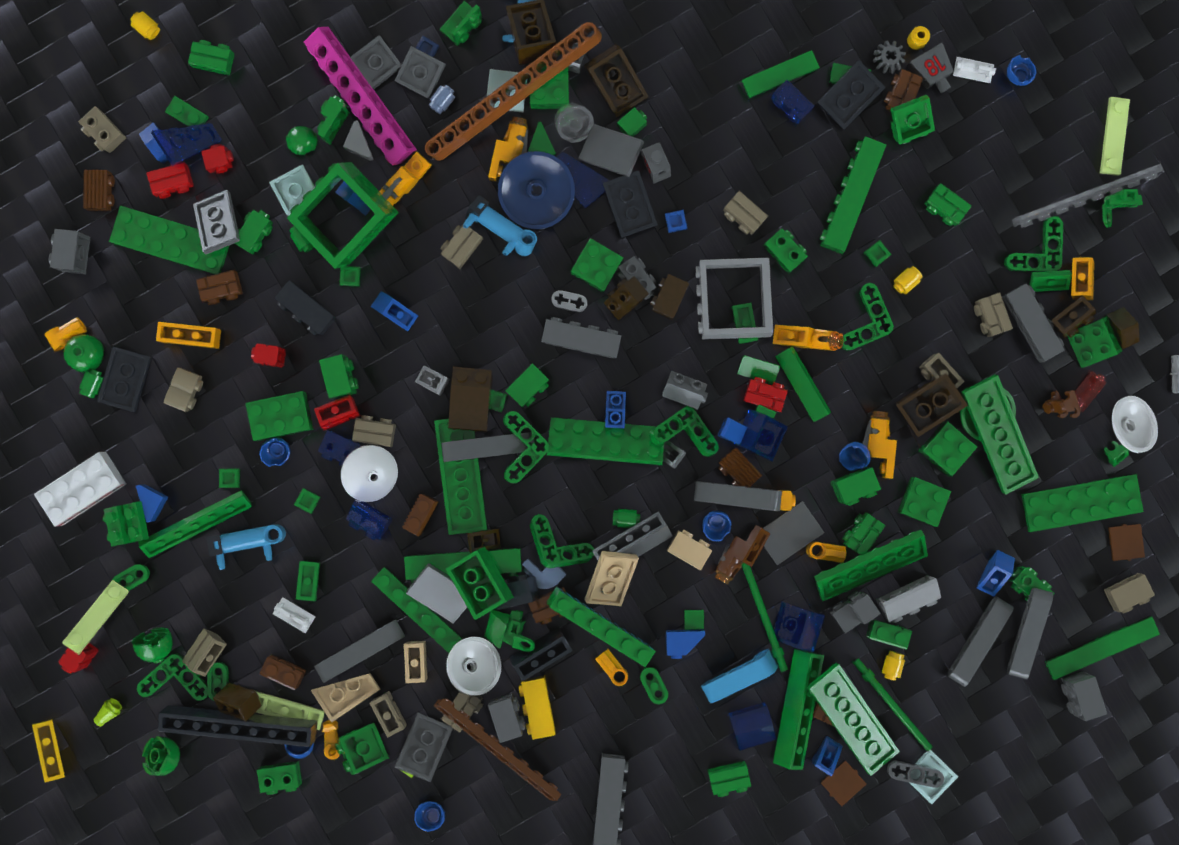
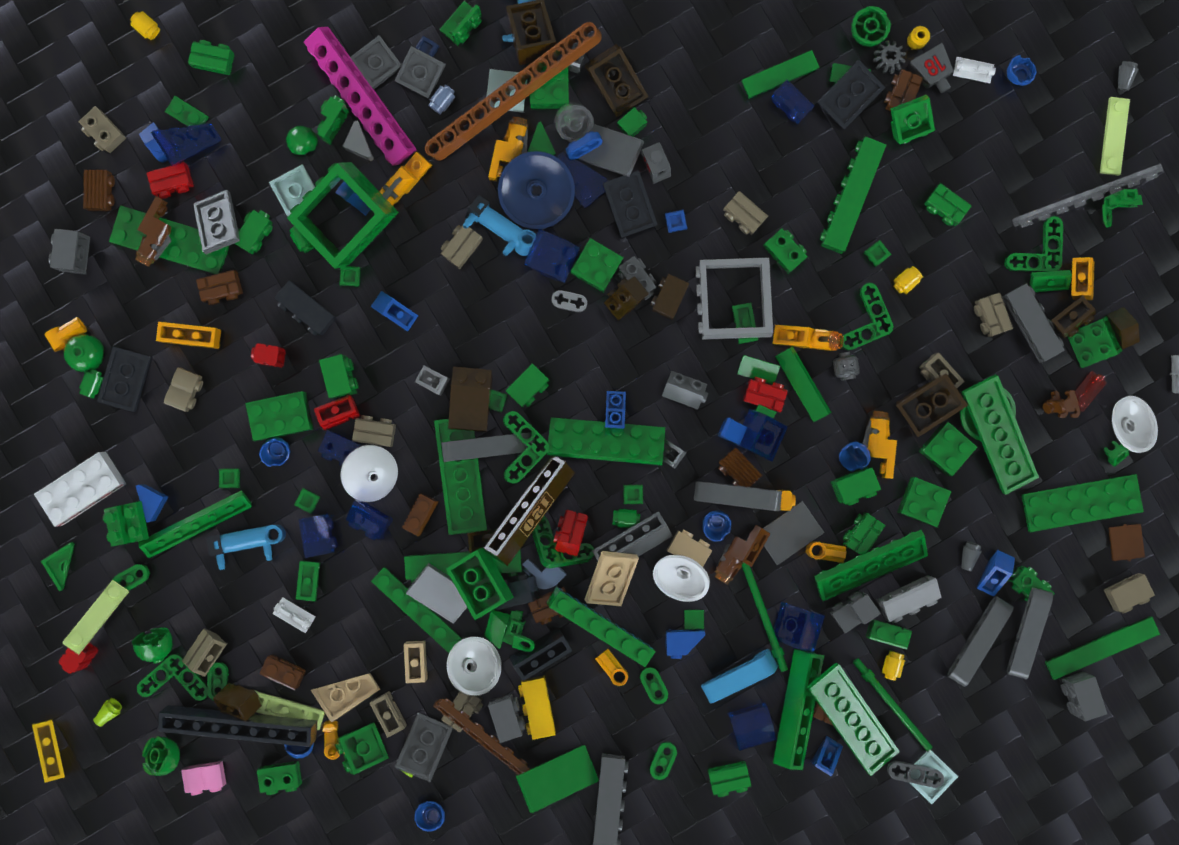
red brick [201,144,234,174] -> none
dark grey beam [314,619,405,683] -> none
dark grey brick [541,317,622,359] -> none
green beam [650,406,719,457] -> none
reddish brown piece [820,760,866,806] -> none
none -> green tile [41,542,75,591]
none -> reddish brown plate [135,196,172,267]
none -> bright pink brick [181,761,226,795]
none -> clear blue slope [299,514,337,558]
none -> dark brown brick [484,455,575,566]
none -> green tile [516,745,599,813]
none -> clear blue slope [524,229,580,283]
none -> red brick [553,510,588,556]
none -> blue plate [566,131,603,159]
none -> green tile [623,485,643,504]
none -> green plate [650,741,677,780]
none -> white dish [653,555,710,602]
none -> head [833,352,860,380]
none -> green cylinder [851,6,891,47]
none -> dark grey cone [961,541,982,571]
none -> dark grey cone [1117,61,1139,91]

